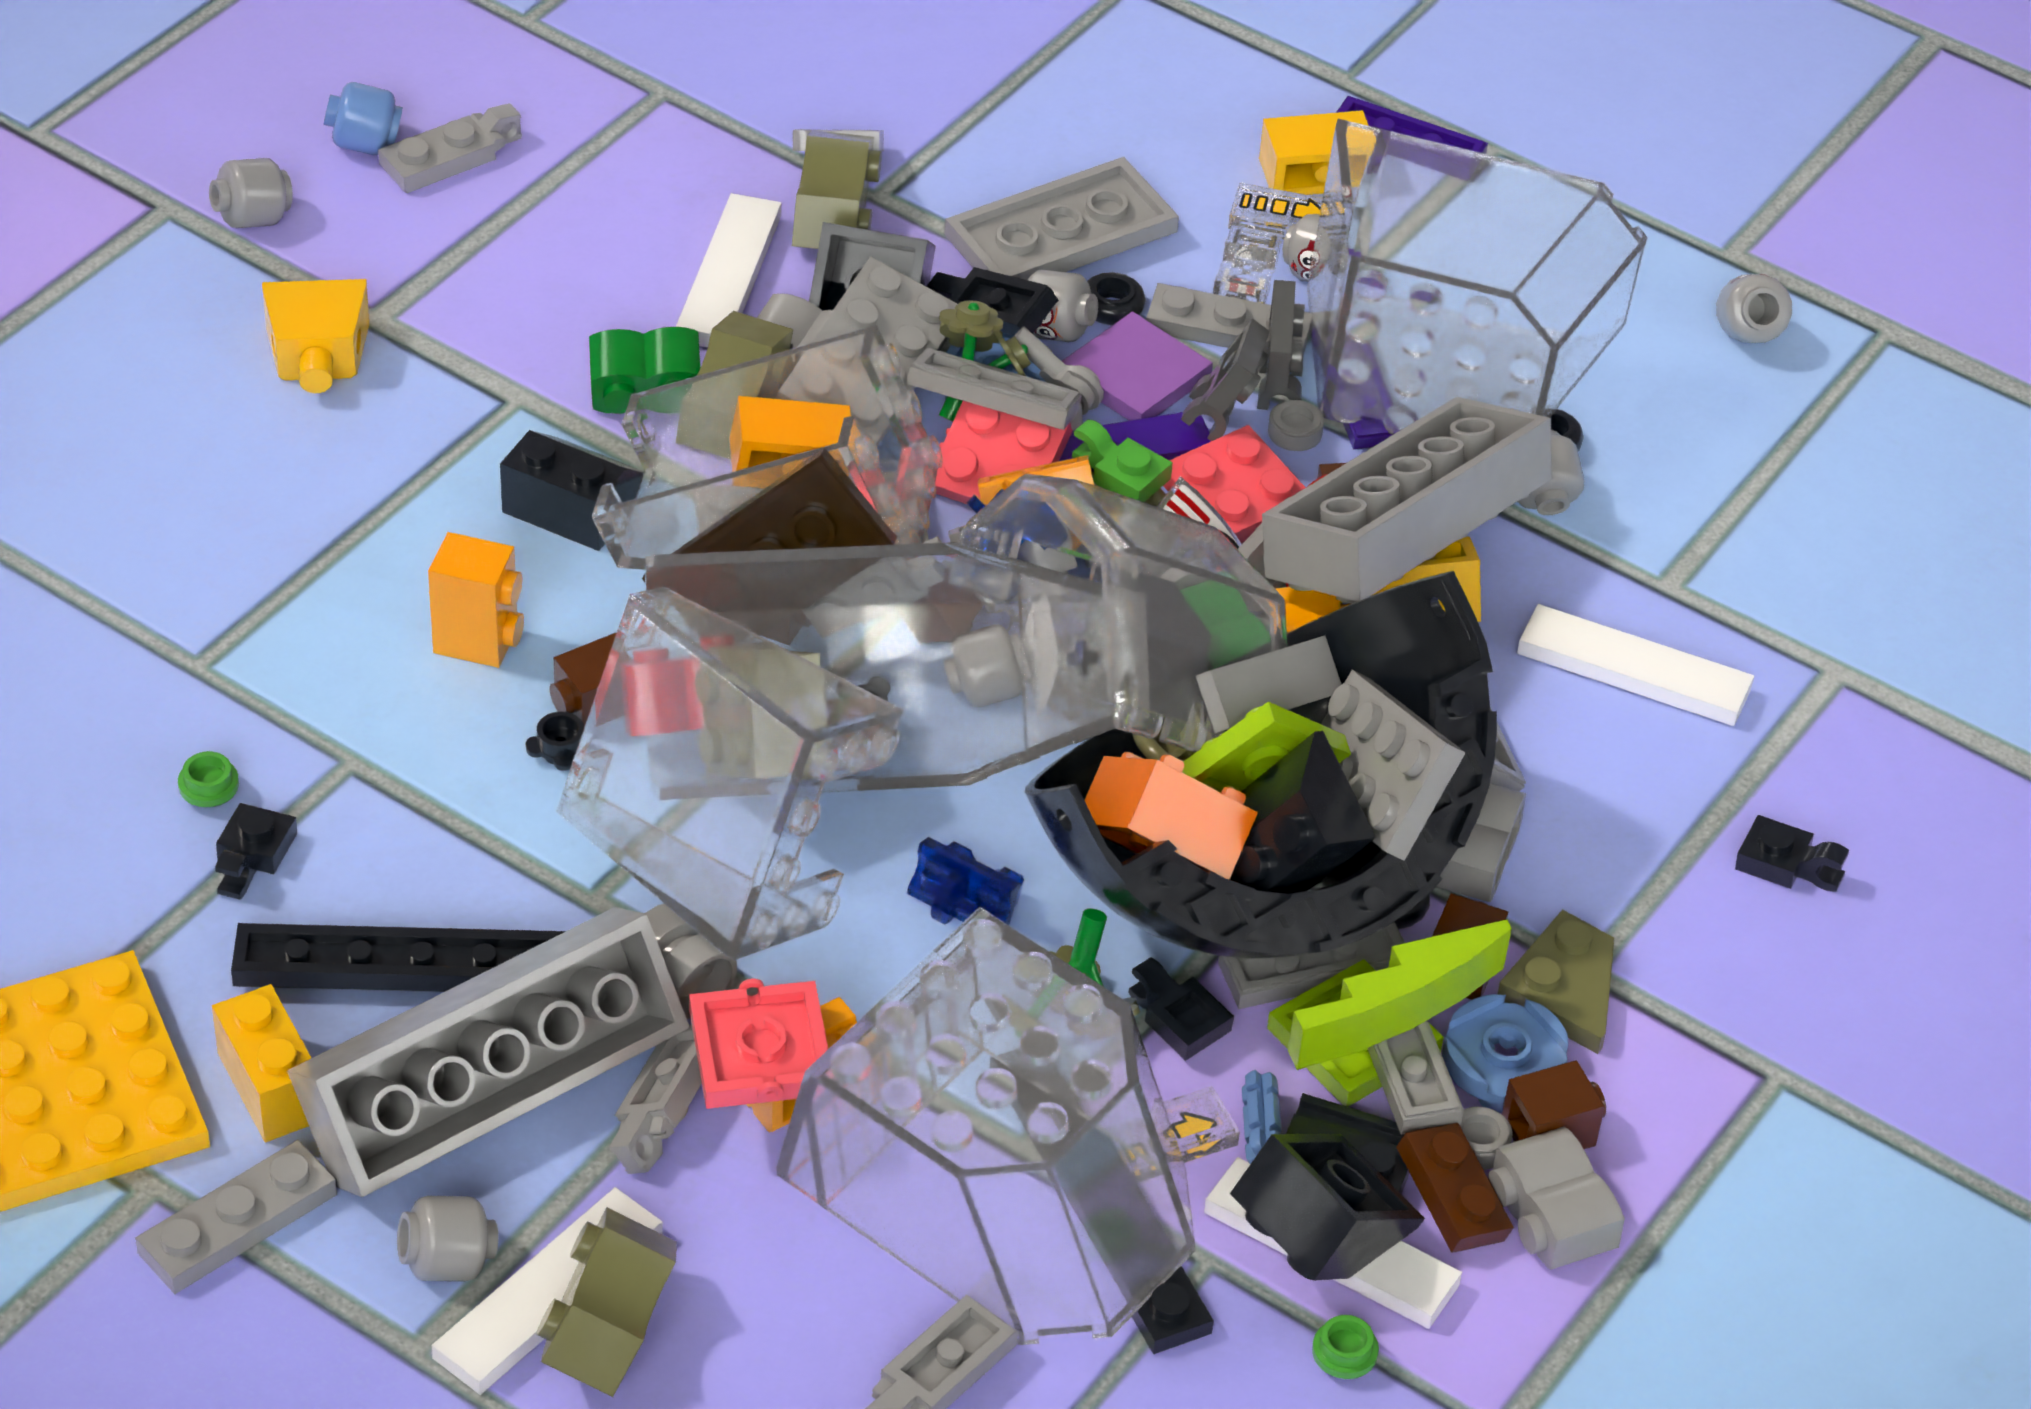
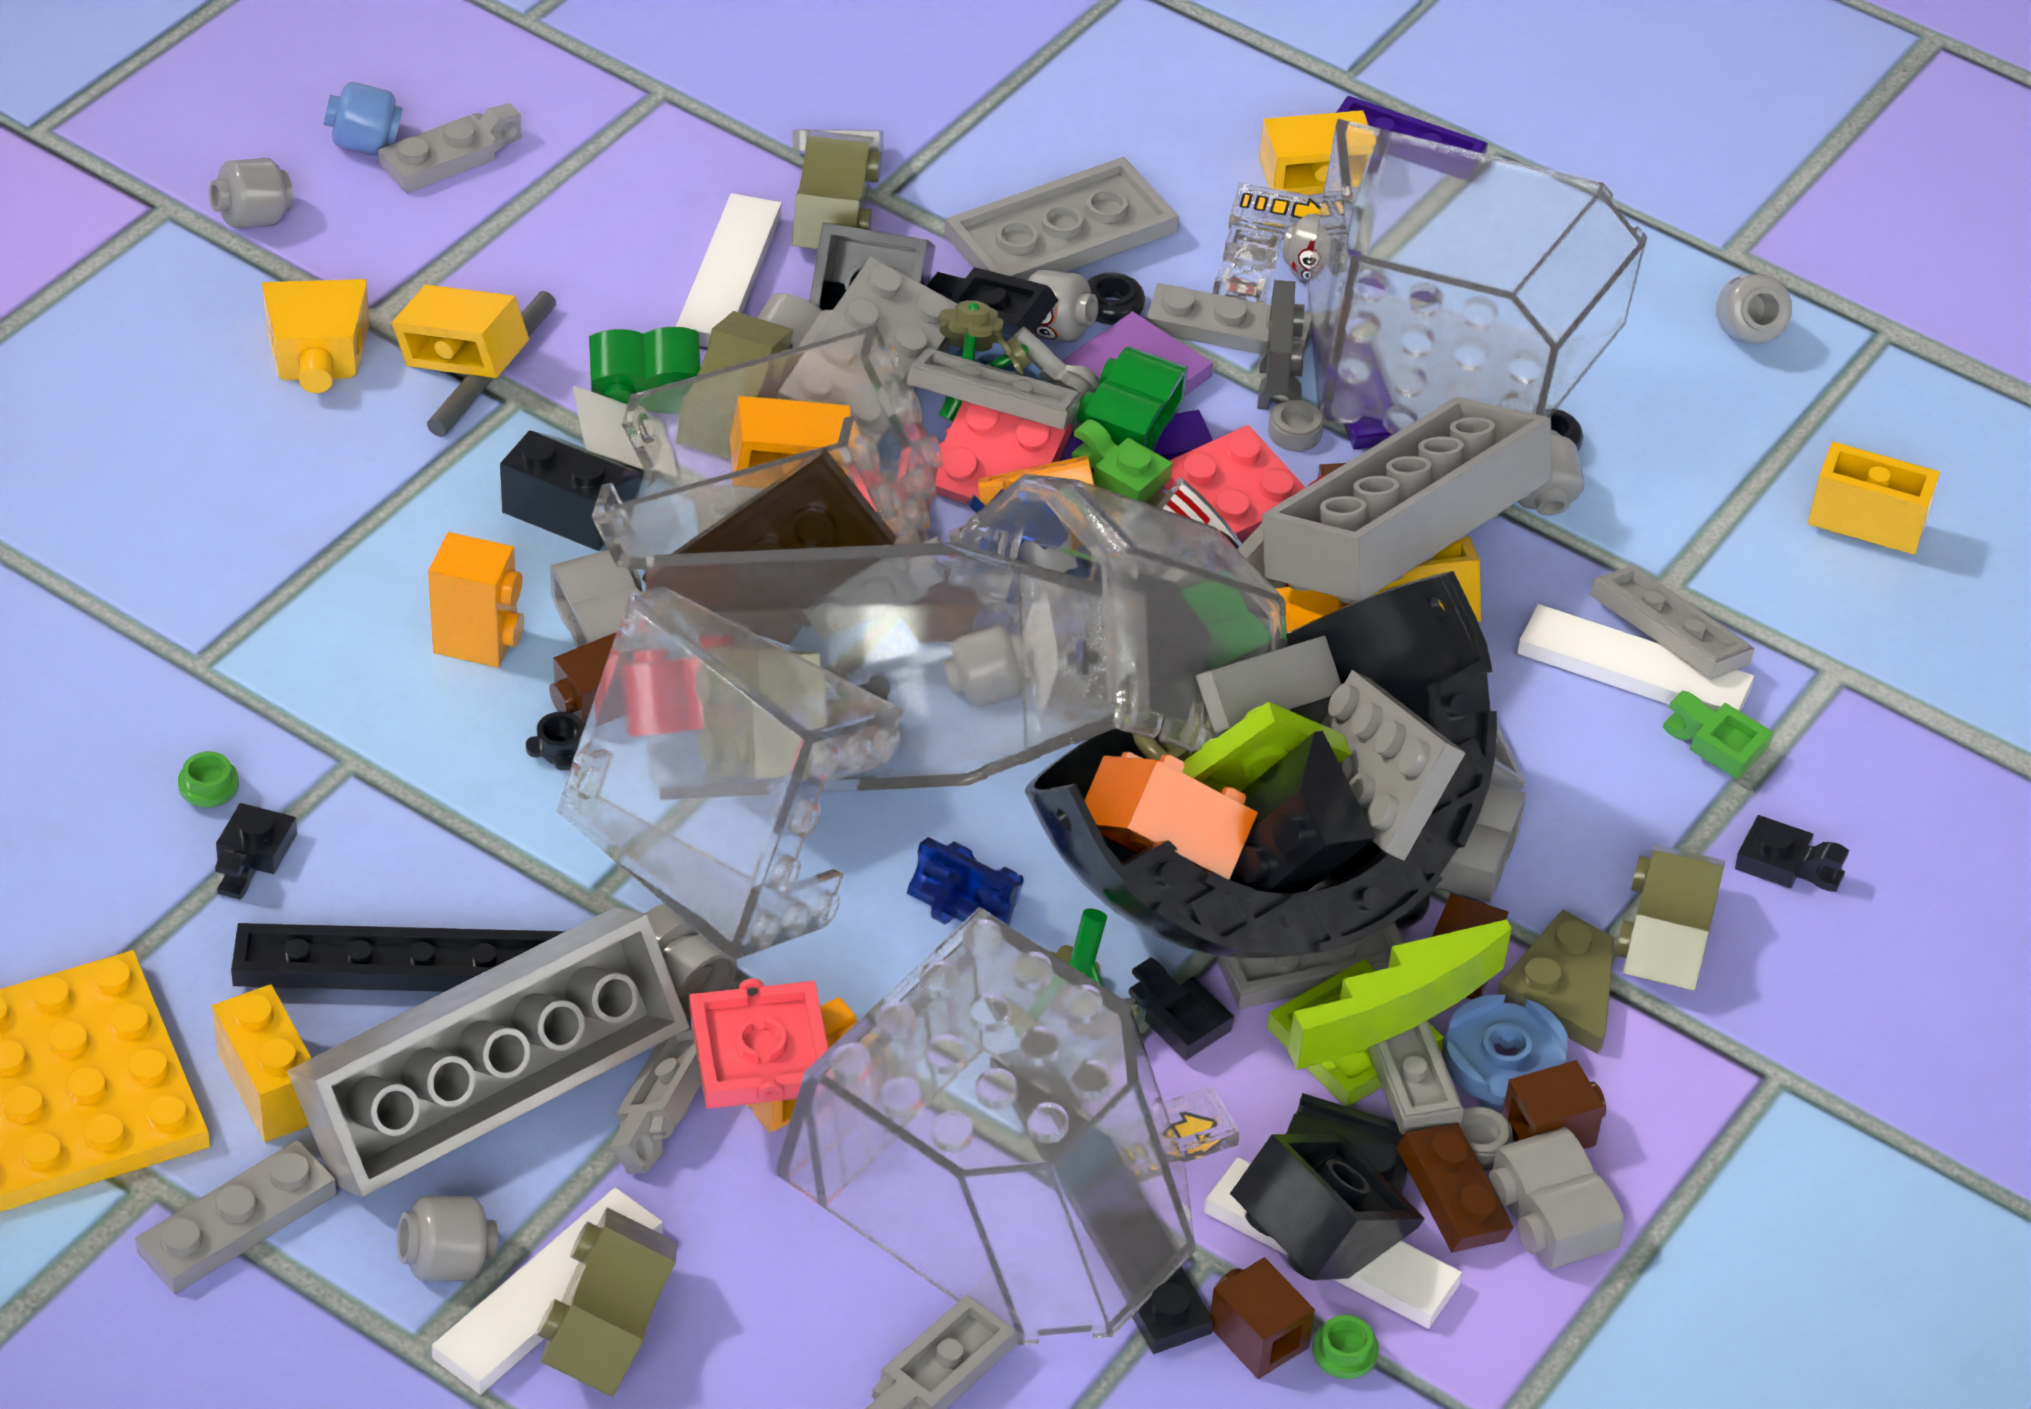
dark grey plate [1181,319,1270,441] -> none
medium blue axle [1242,1070,1282,1164] -> none
none -> yellow brick [391,284,529,378]
none -> dark grey bar [427,291,556,437]
none -> light grey brick [550,548,663,659]
none -> white sticker [572,386,678,481]
none -> green brick [1077,346,1188,451]
none -> reddish brown brick [1210,1257,1315,1379]
none -> light grey tile [1590,565,1755,679]
none -> olive brick [1615,844,1725,991]
none -> bright green plate [1663,690,1774,780]
none -> yellow brick [1808,441,1940,555]

